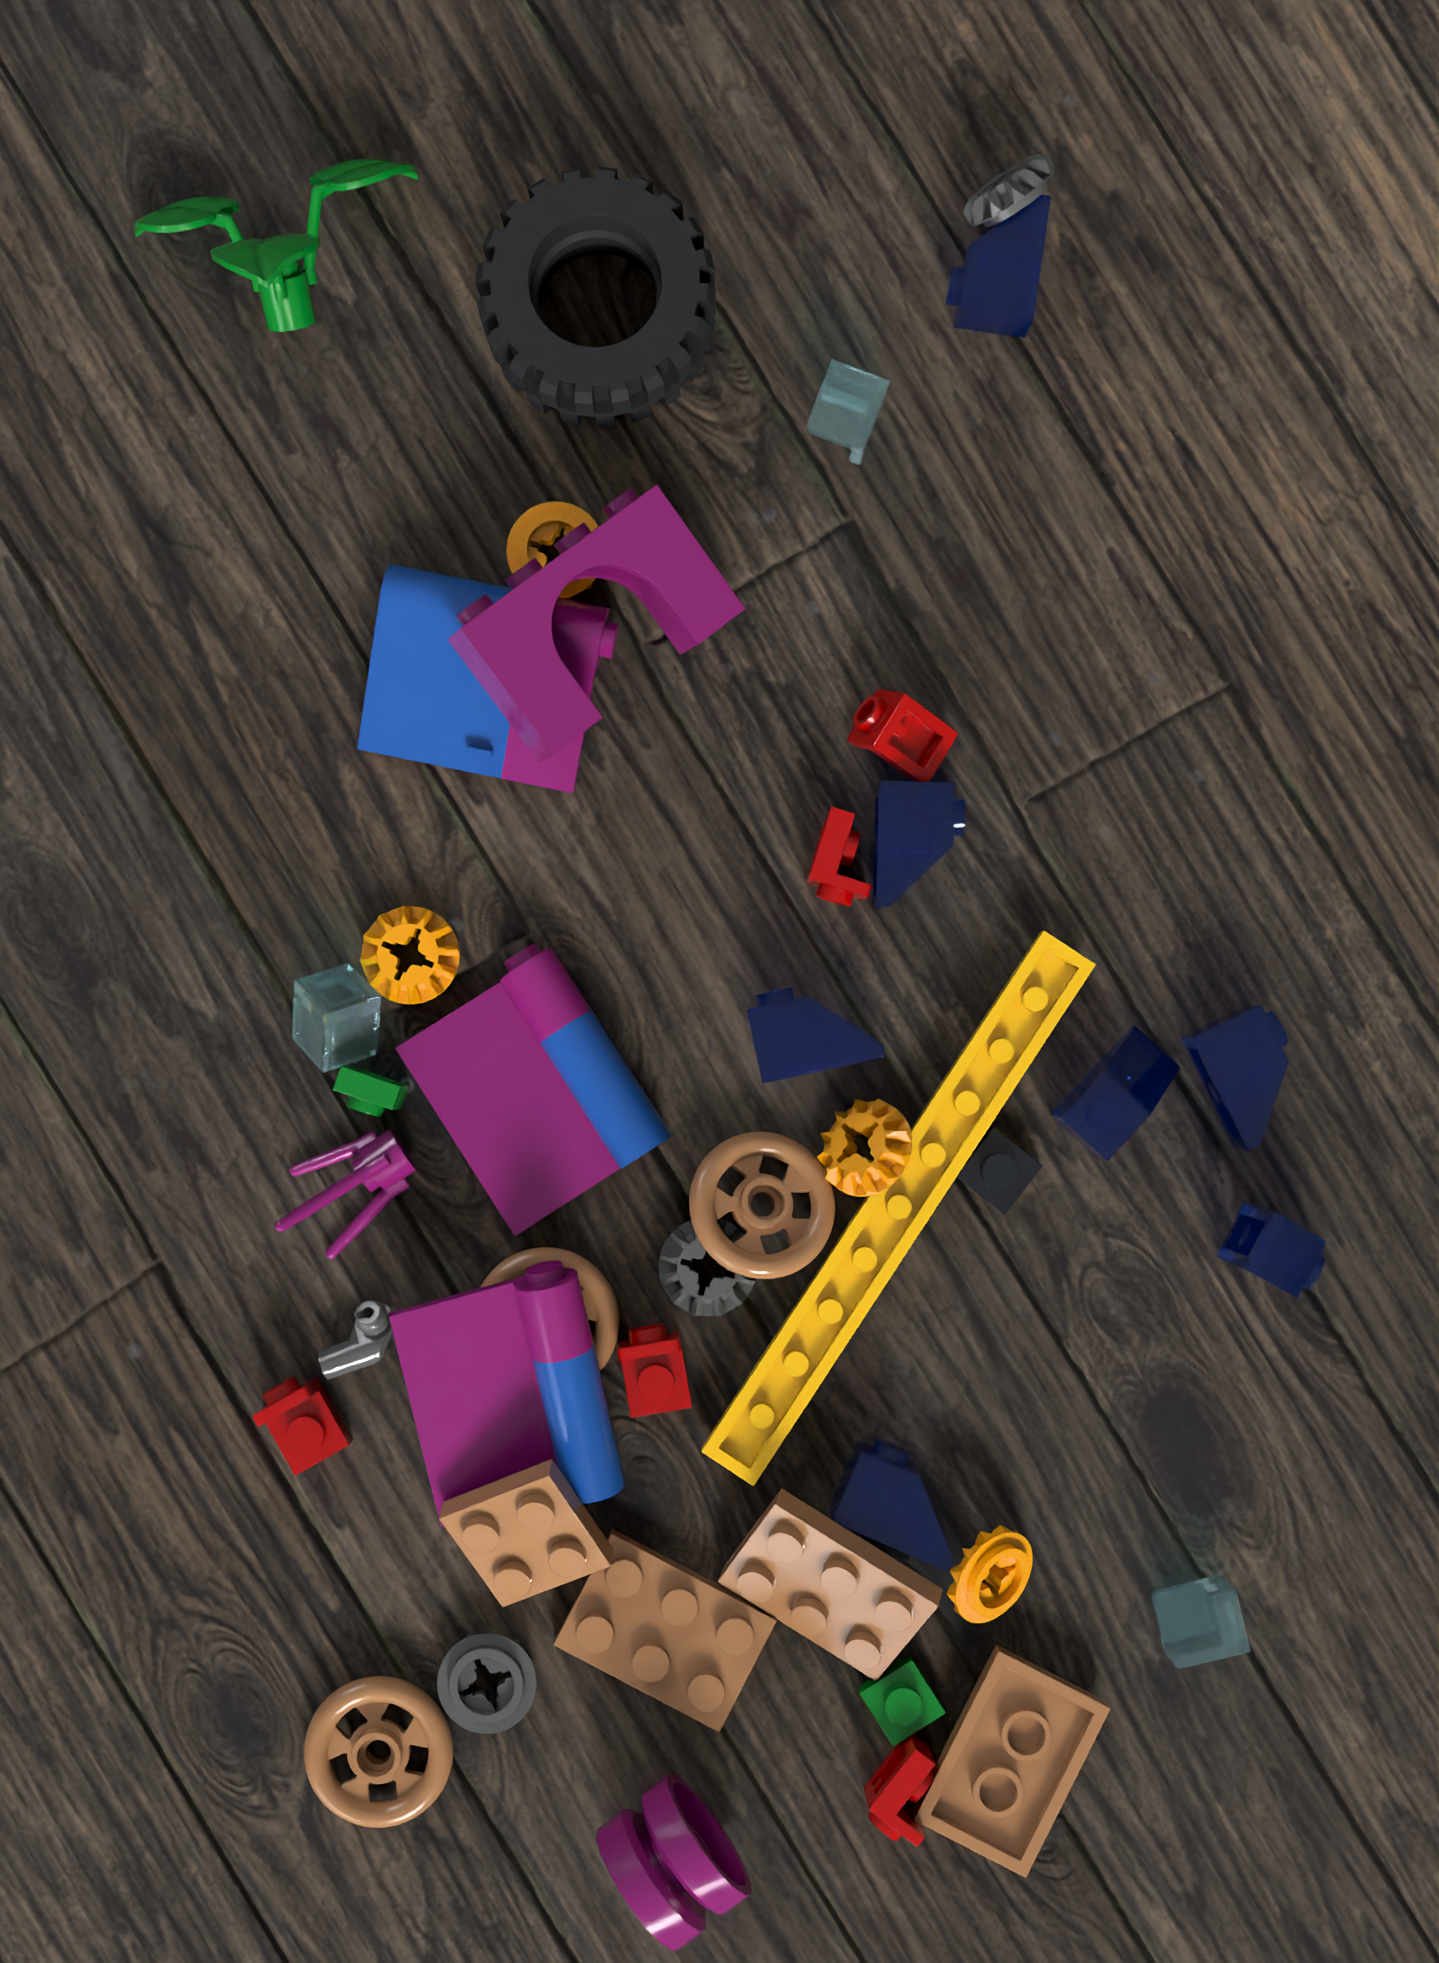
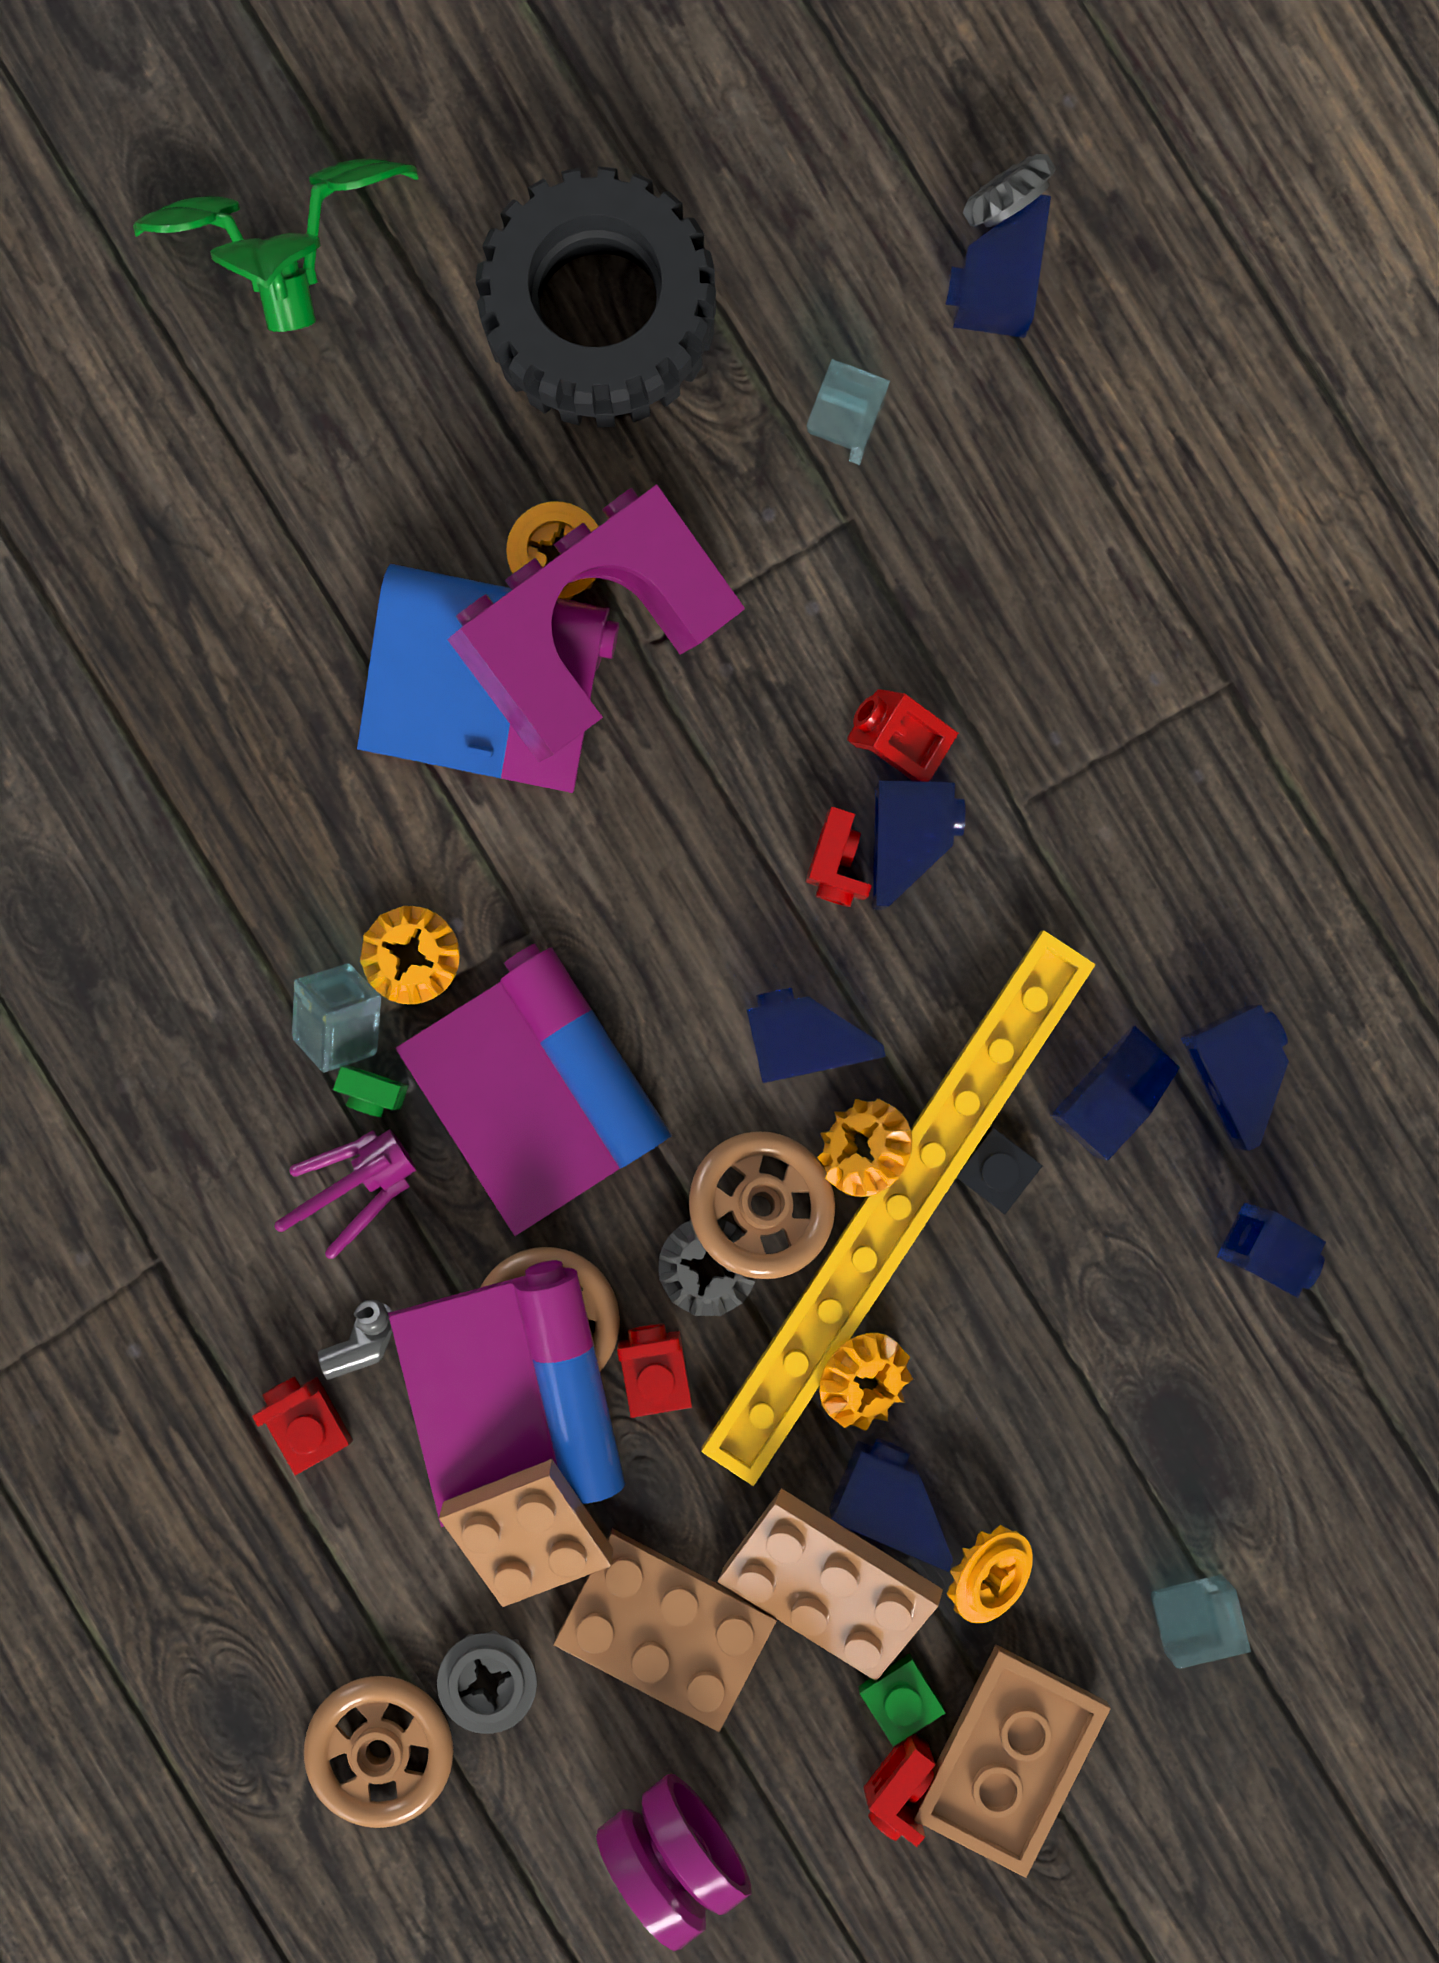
none -> light orange gear [819,1333,913,1431]

